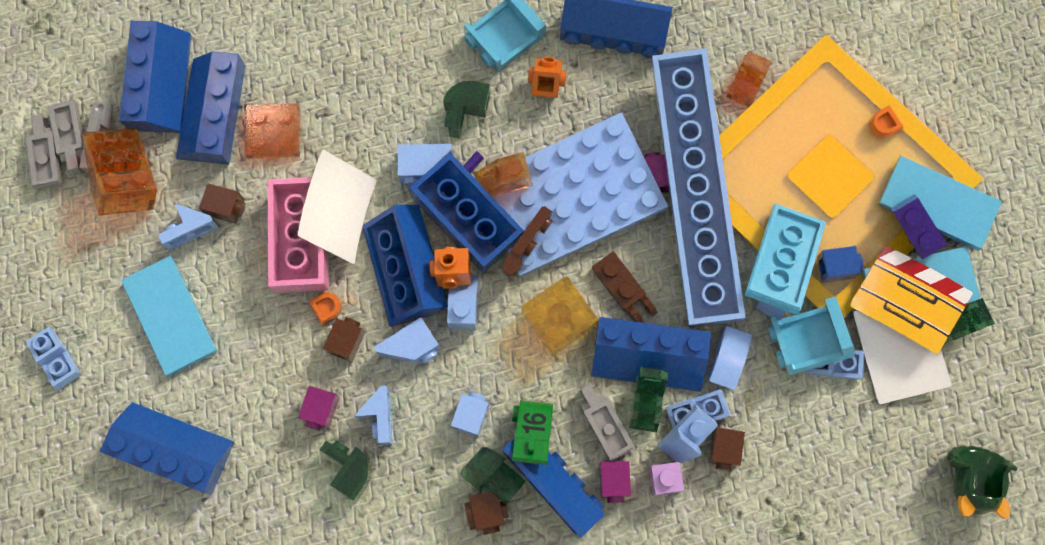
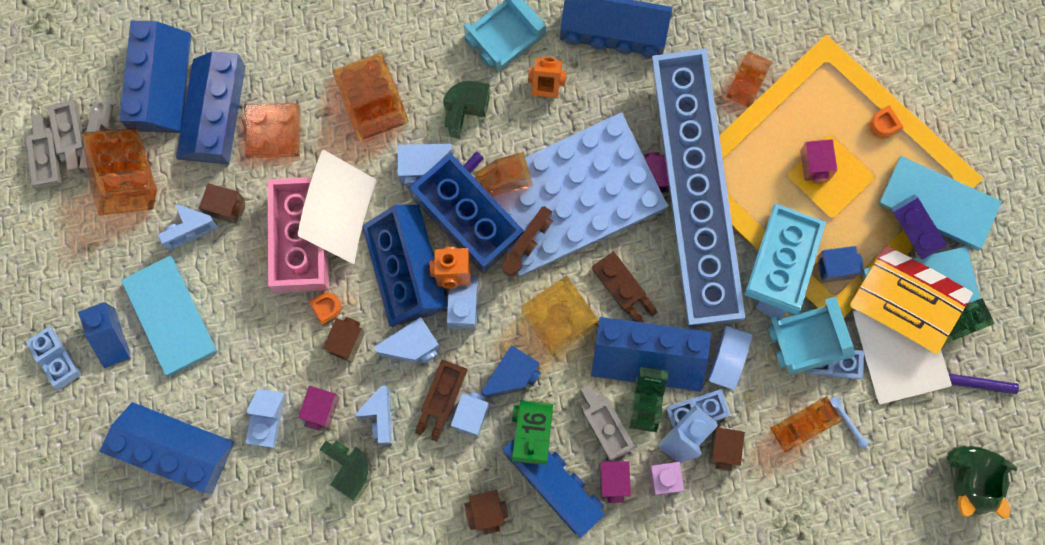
clear green brick [460,447,526,505] -> none
none -> blue slope [78,302,131,368]
none -> light blue slope [245,389,285,448]
none -> clear orange slope [332,53,409,142]
none -> reddish brown hinge [415,359,468,442]
none -> blue slope [481,345,542,398]
none -> clear orange brick [770,396,842,452]
none -> magenta brick [800,139,838,183]
none -> light blue hinge [829,397,869,448]
none -> dark purple bar [948,373,1019,394]

